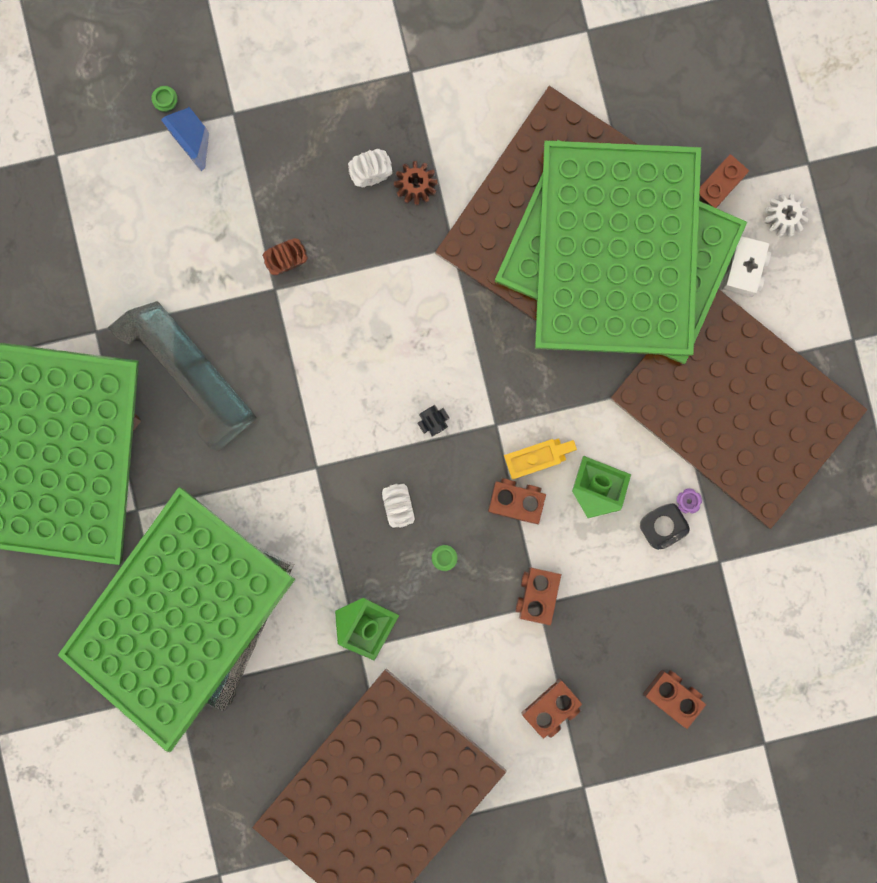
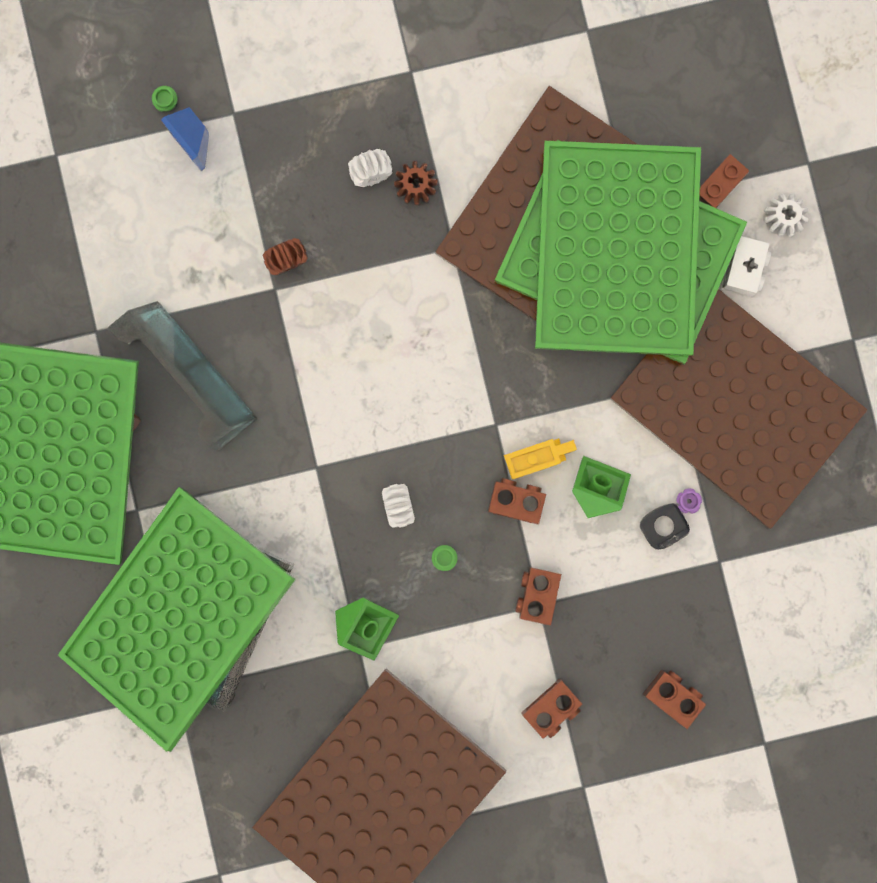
black gear [418,405,450,437] -> none

